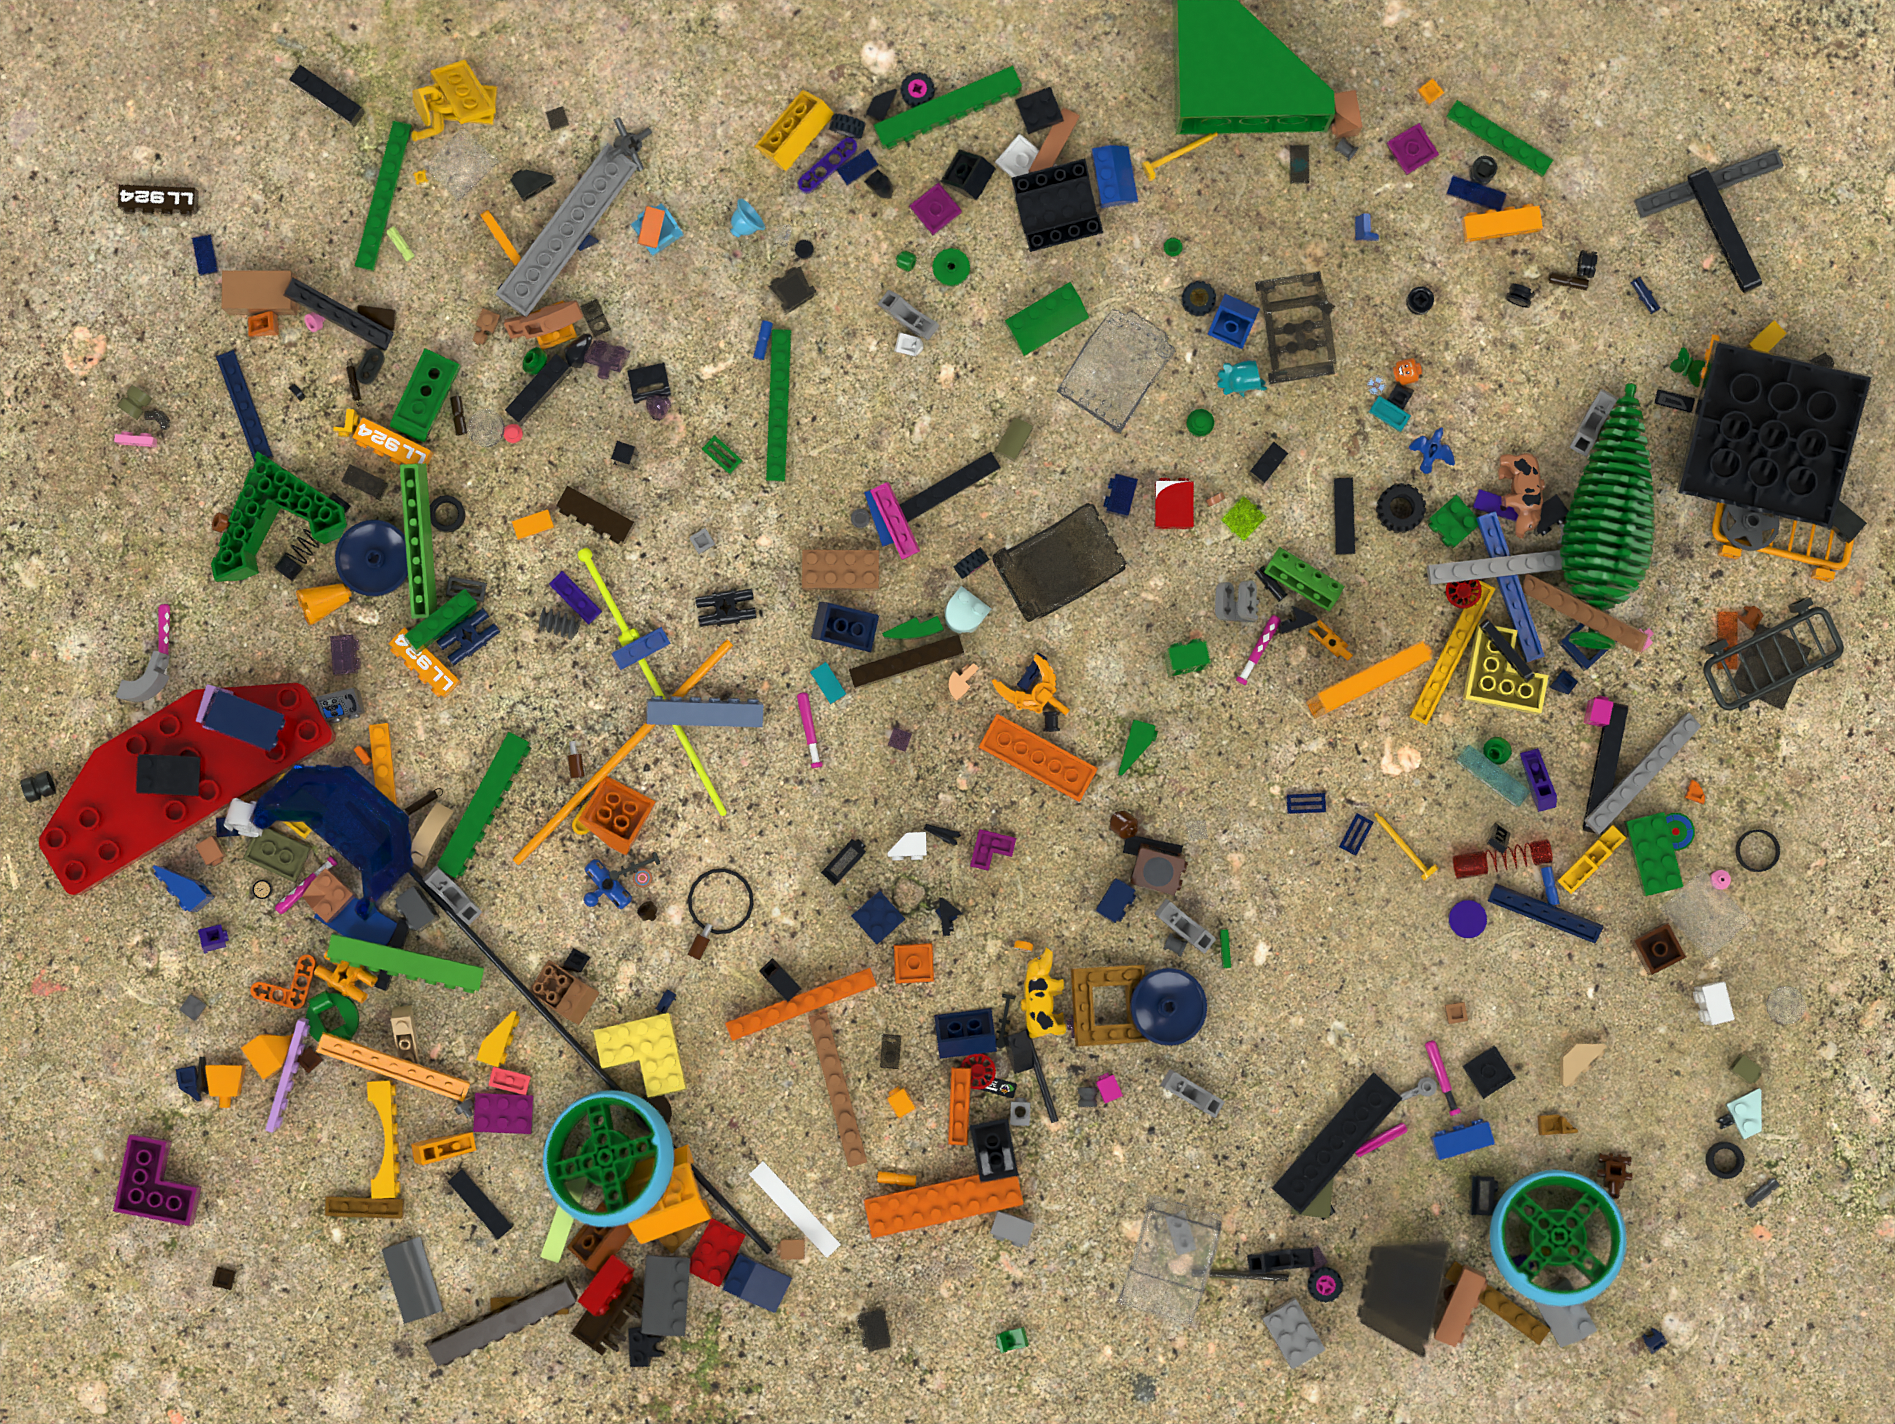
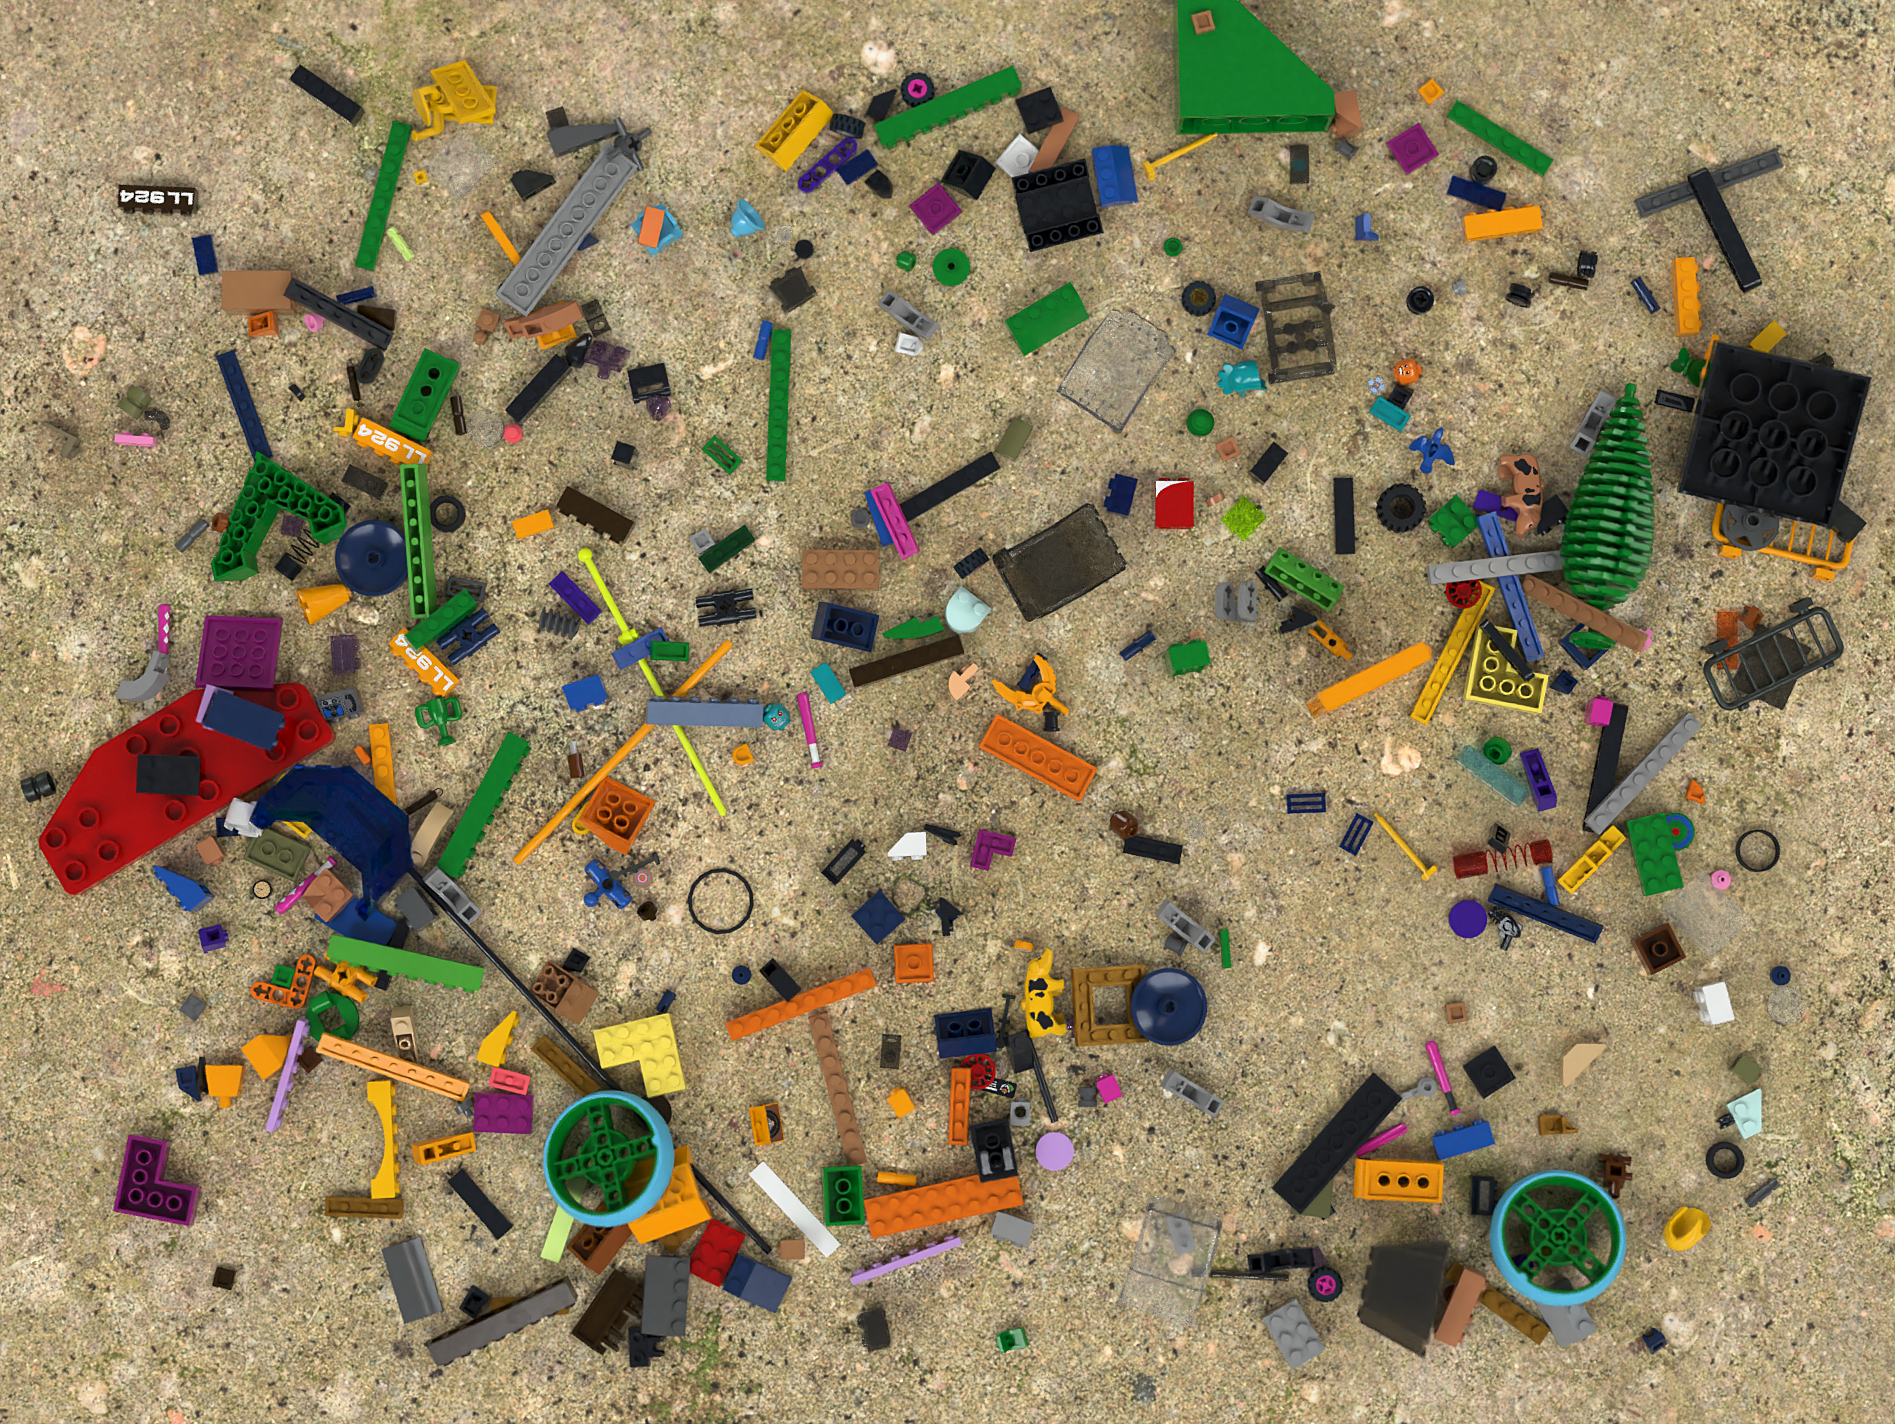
green plate [522,347,547,376] -> none
red brick [577,1254,635,1316] -> none
reddish brown piece [687,923,713,960] -> none
dark blue brick [1094,878,1137,923] -> none
green slope [1117,720,1158,777] -> none
reddish brown brick [1130,843,1188,896] -> none
dark pink piece [1236,615,1281,685] -> none
none -> dark tan bracket [42,420,81,461]
none -> dark grey piece [174,518,209,553]
none -> magenta plate [195,615,283,691]
none -> green plate [271,964,296,988]
none -> clear purple tile [280,515,304,537]
none -> clear blue tile [336,286,378,305]
none -> green piece [414,696,462,747]
none -> black slope [459,1285,492,1319]
none -> pearl gold plate [531,1034,601,1097]
none -> dark grey slope [546,124,626,158]
none -> blue slope [562,674,609,713]
none -> green tile [650,641,689,662]
none -> dark green plate [698,524,756,574]
none -> light orange tile [732,743,754,765]
none -> dark blue tile [732,965,752,985]
none -> panel [749,1103,784,1146]
none -> teal head [763,702,791,731]
none -> green slope [821,1165,865,1227]
none -> lavender plate [850,1234,962,1285]
none -> lavender tile [1035,1132,1074,1171]
none -> dark blue axle [1120,630,1156,661]
none -> medium nougat tile [1191,10,1215,35]
none -> nougat tile [1215,437,1241,463]
none -> light grey arch [1248,195,1315,233]
none -> light orange hinge [1353,1157,1444,1203]
none -> light grey plate [1452,279,1467,297]
none -> black piece [1487,906,1523,951]
none -> yellow hair [1663,1206,1712,1252]
none -> light orange brick [1671,257,1702,337]
none -> dark blue tile [1770,966,1791,986]

